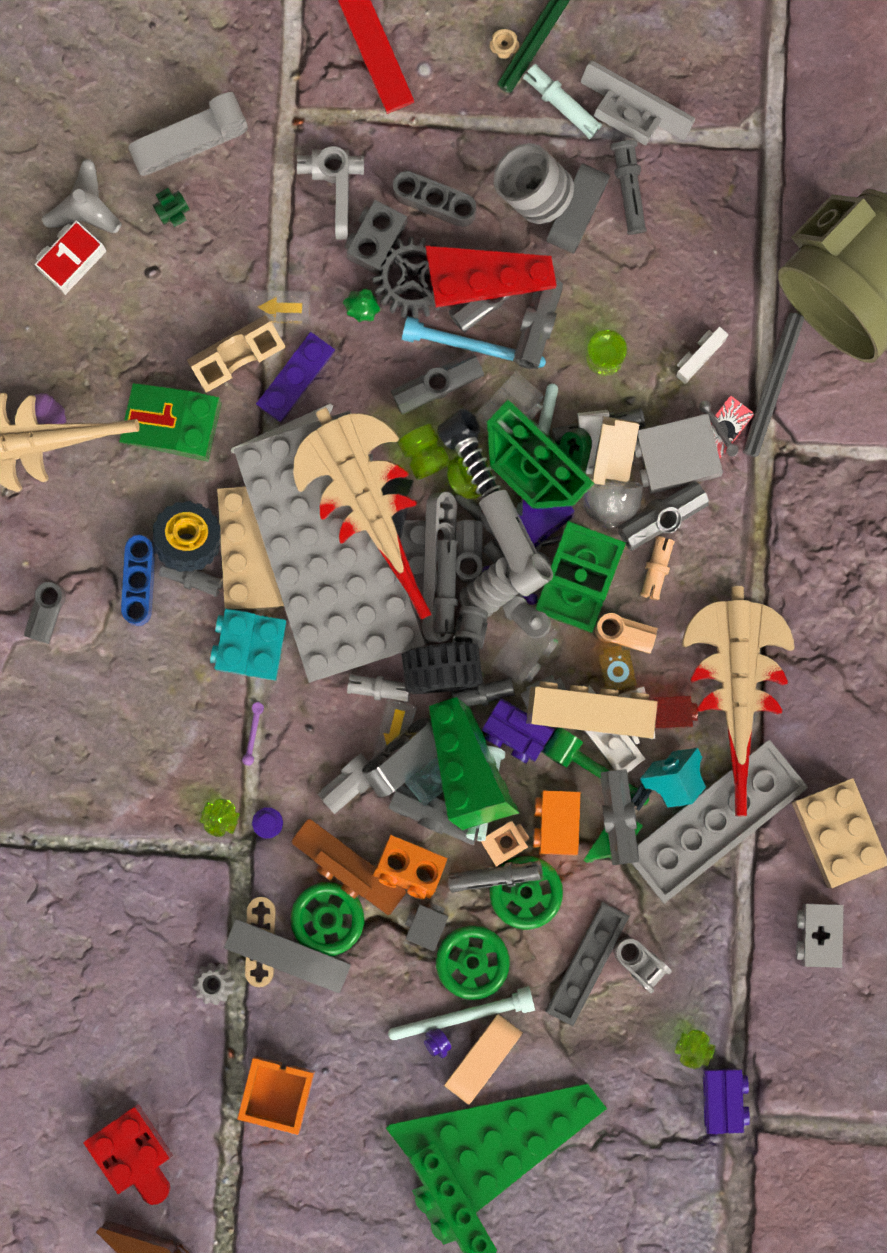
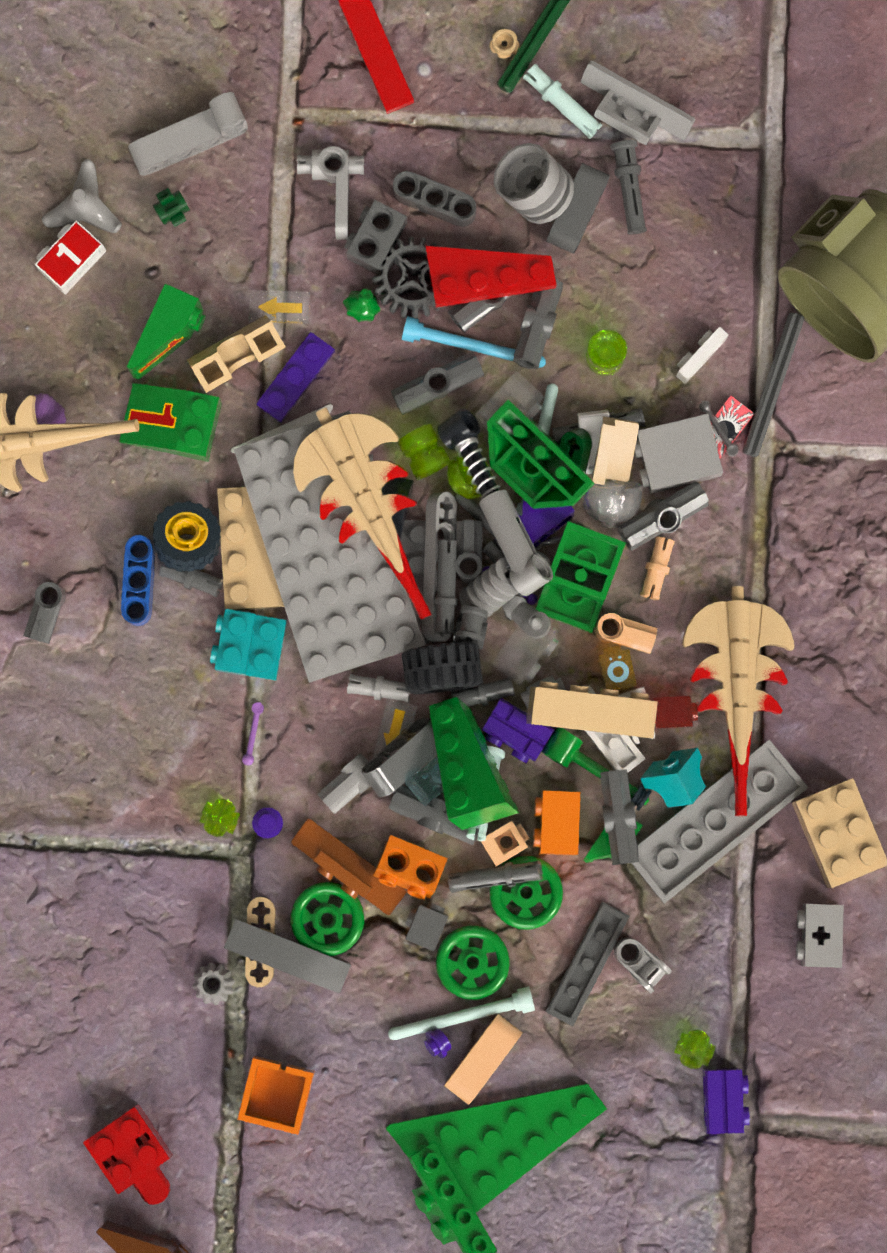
none -> green slope [127,284,206,380]

